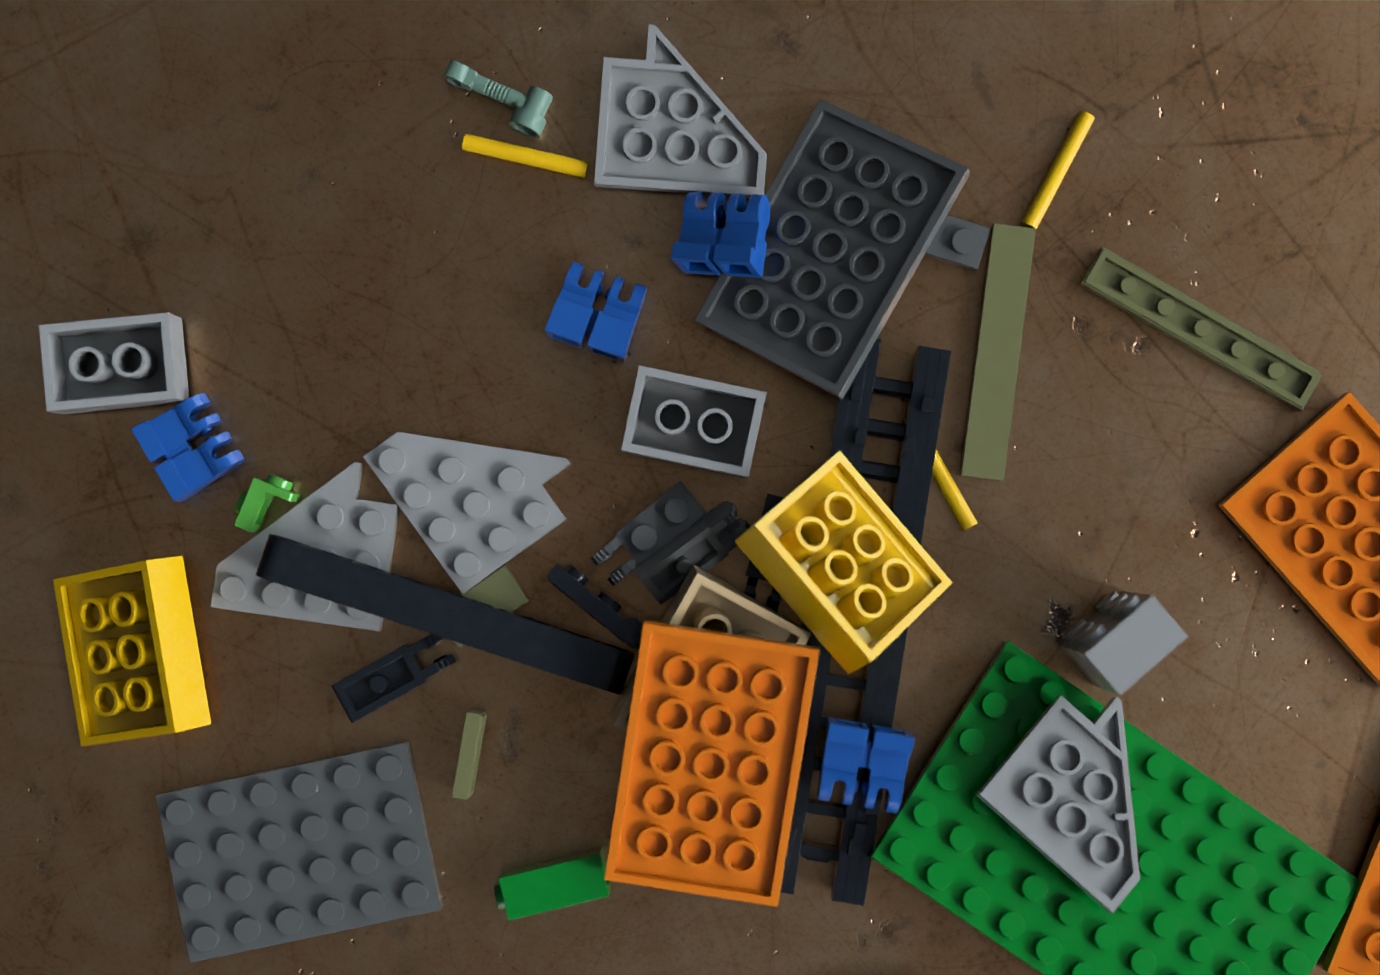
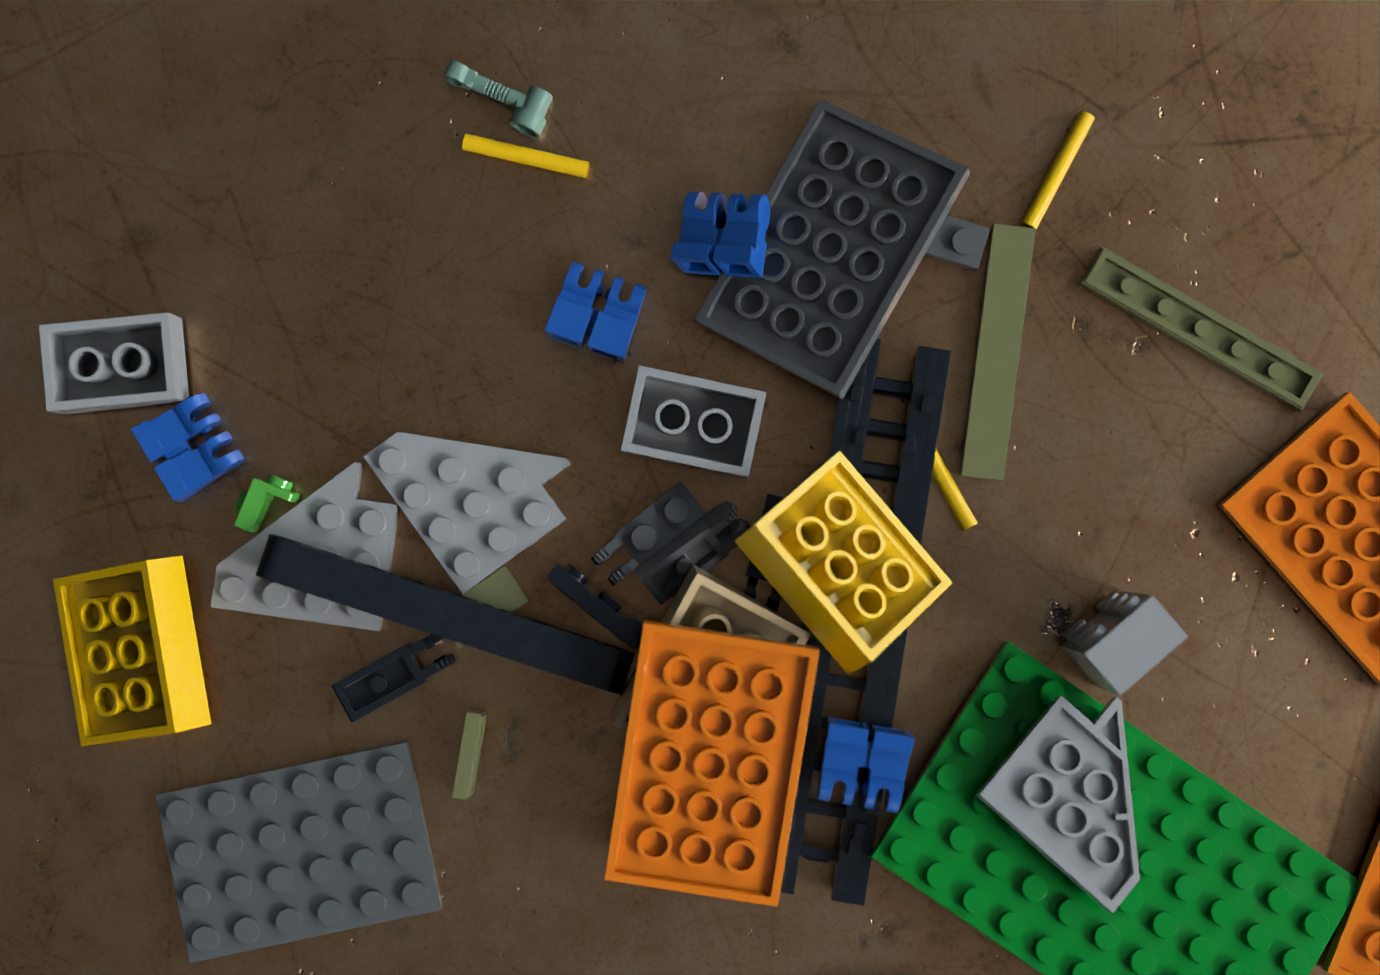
green brick [494,847,611,921] -> none
light grey wing [594,24,767,198] -> none

